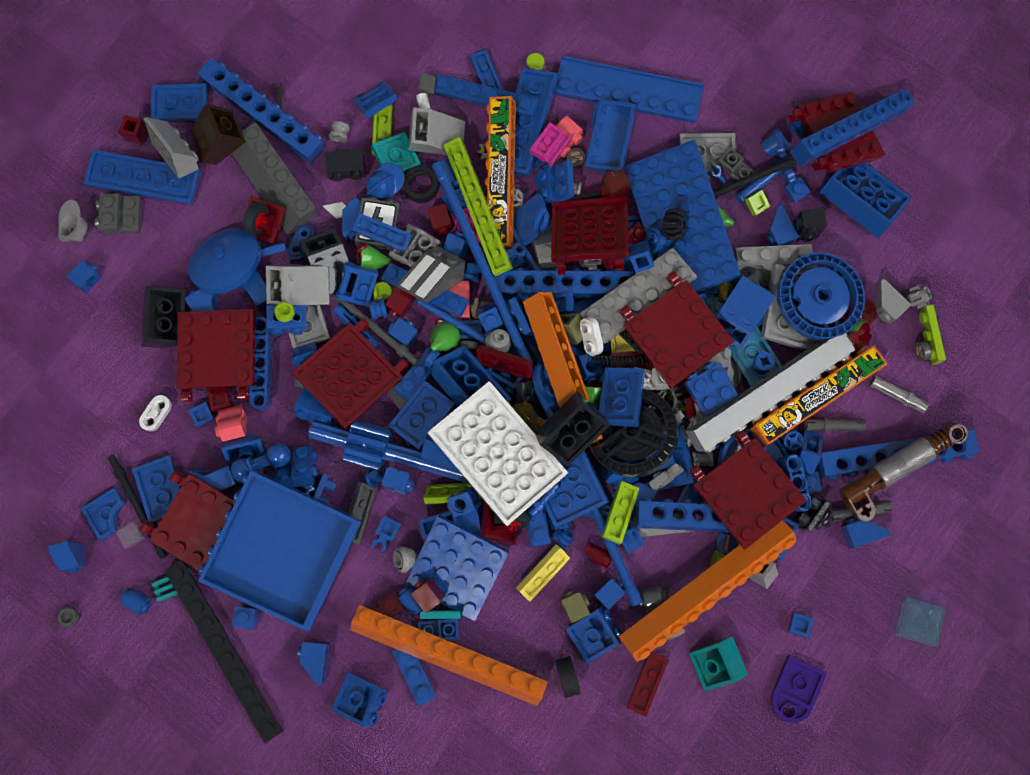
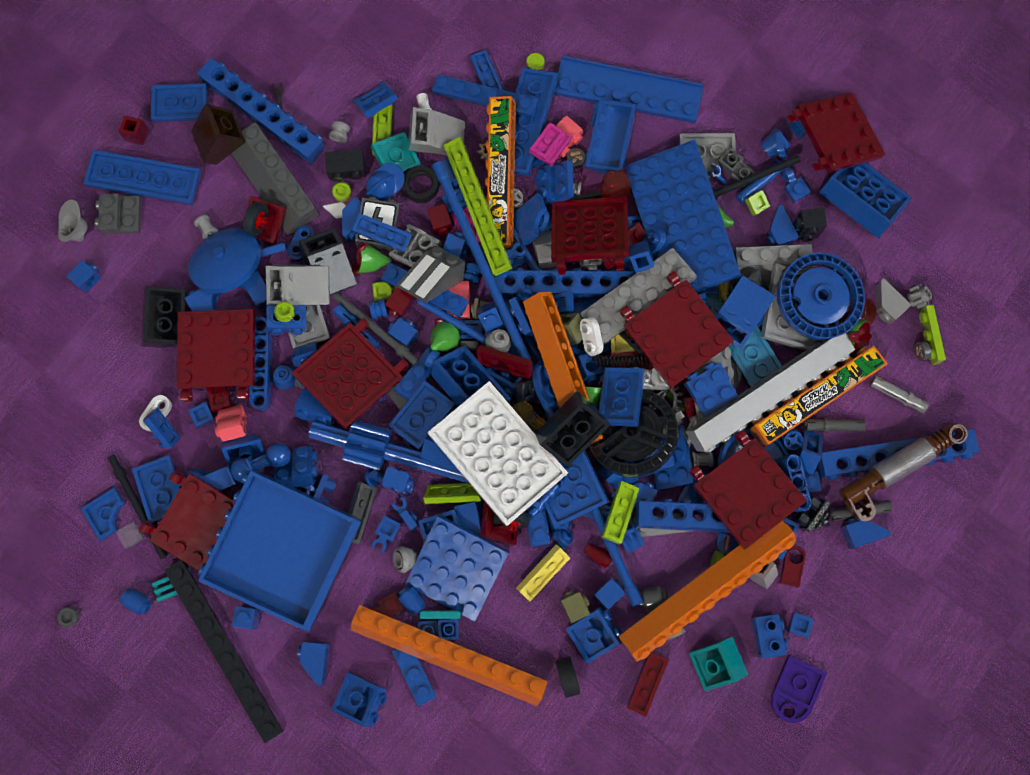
blue slope [48,541,86,574] -> none
light grey slope [144,117,198,179] -> none
blue plate [335,262,378,306] -> none
dark red brick [411,577,445,613] -> none
dark grey slope [418,72,436,96] -> none
blue brick [447,487,481,518] -> none
light grey plate [649,463,684,490] -> none
black gear [662,208,688,241] -> none
blue wheel [753,352,775,374] -> none
blue brick [790,88,916,167] -> none
clear light blue plate [896,597,946,648] -> none
none -> blue plate [143,407,181,449]
none -> light grey bush [194,215,218,239]
none -> blue cone [272,364,298,390]
none -> lime tile [332,182,351,202]
none -> blue plate [392,497,419,531]
none -> blue brick [751,614,788,659]
none -> dark red piece [779,546,806,588]

